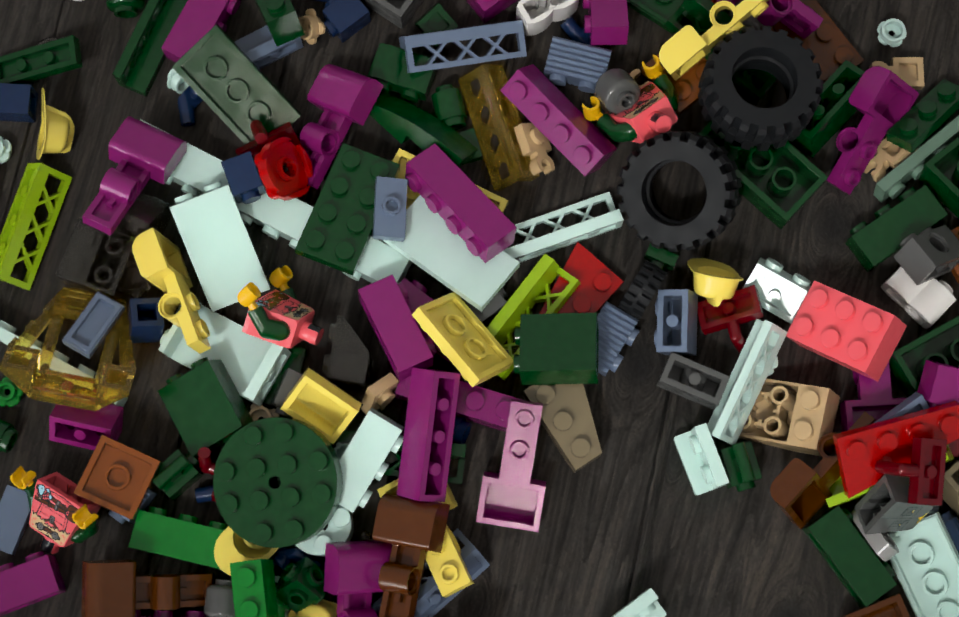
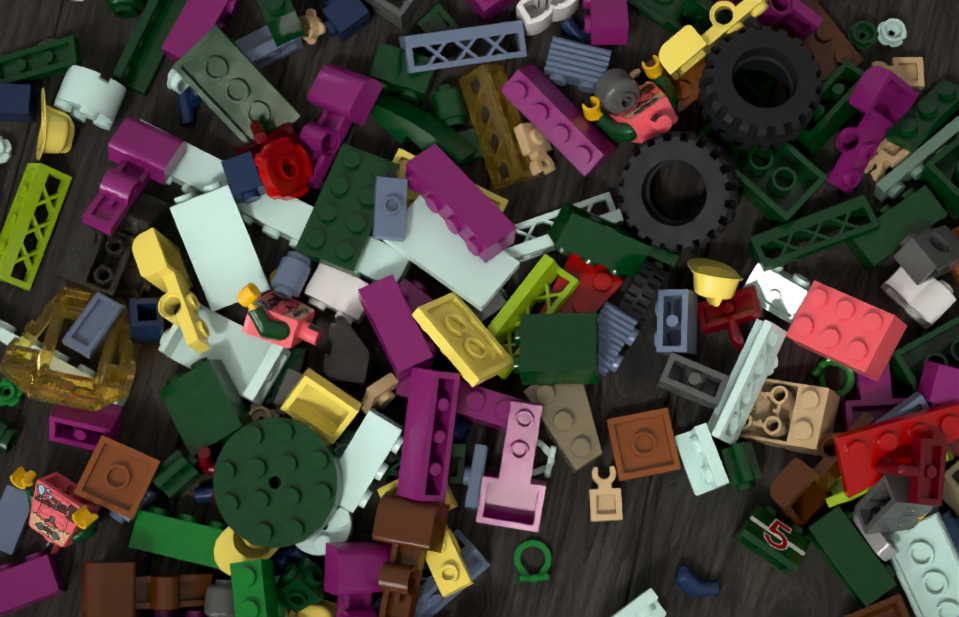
none -> light aqua brick [54,65,127,130]
none -> sand blue brick [270,251,311,300]
none -> white brick [304,263,369,326]
none -> sand blue plate [462,444,488,510]
none -> green piece [514,540,552,583]
none -> light aqua piece [532,439,557,478]
none -> dark green brick [548,202,652,279]
none -> tan plate [589,466,623,522]
none -> dark orange plate [606,407,681,482]
none -> dark blue arm [675,565,719,597]
none -> dark green slope [732,504,811,574]
none -> dark green fence [748,195,880,272]
none -> green piece [808,357,855,396]
none -> dark green plate [848,21,878,50]

